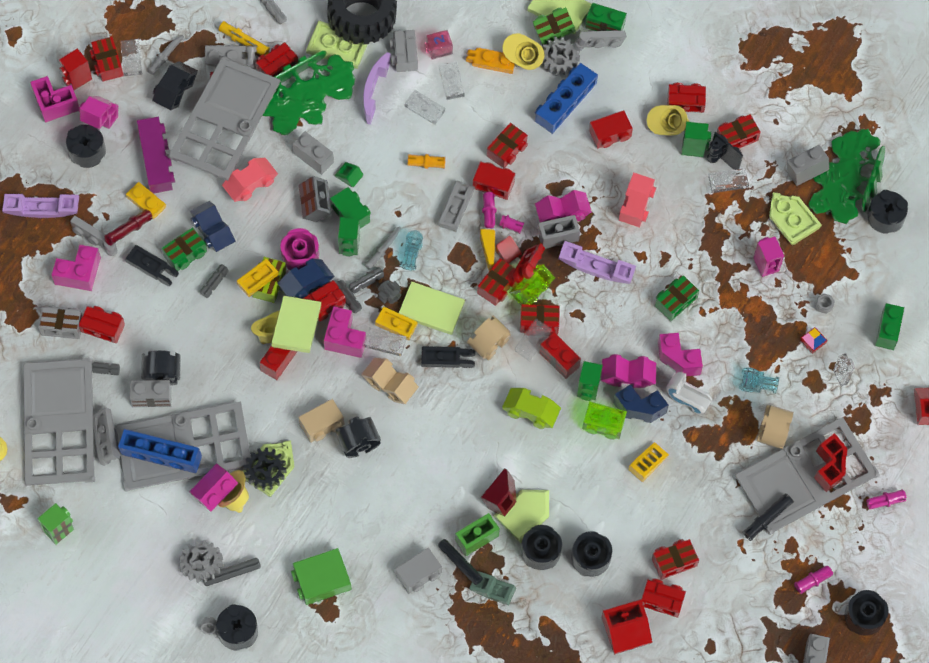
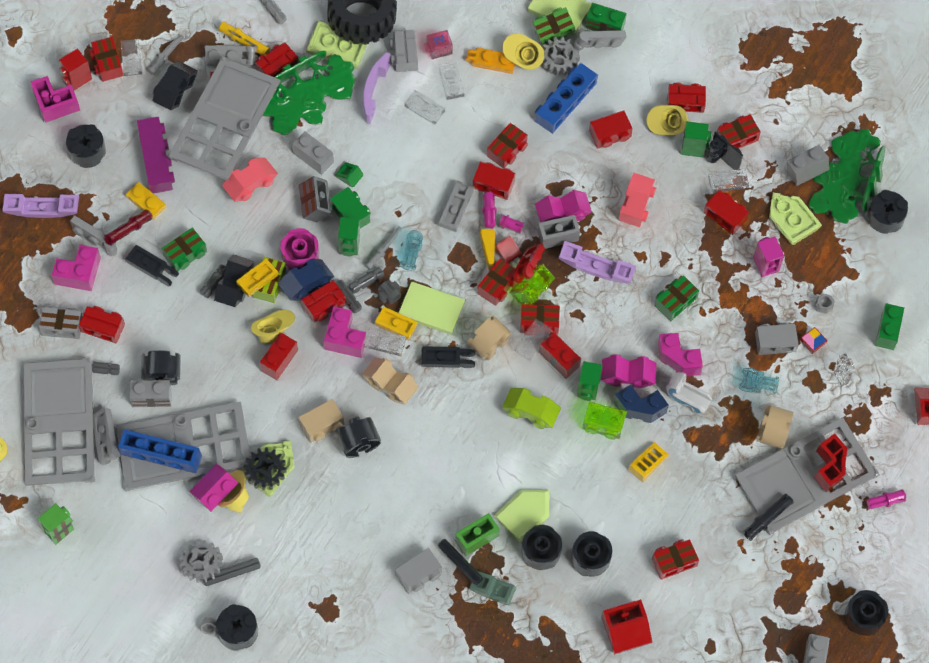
dark pink brick [79,96,118,129] -> none
dark blue brick [190,201,236,252] -> none
yellowish green tile [272,296,321,353] -> none
bright green brick [291,548,352,605] -> none
light orange pin [408,154,446,169] -> none
dark red slope [481,468,517,517] -> none
red brick [641,578,686,618] -> none
dark pink axle [794,566,833,594] -> none
none -> black brick [214,254,254,307]
none -> red brick [704,190,749,235]
none -> light grey brick [755,322,798,355]

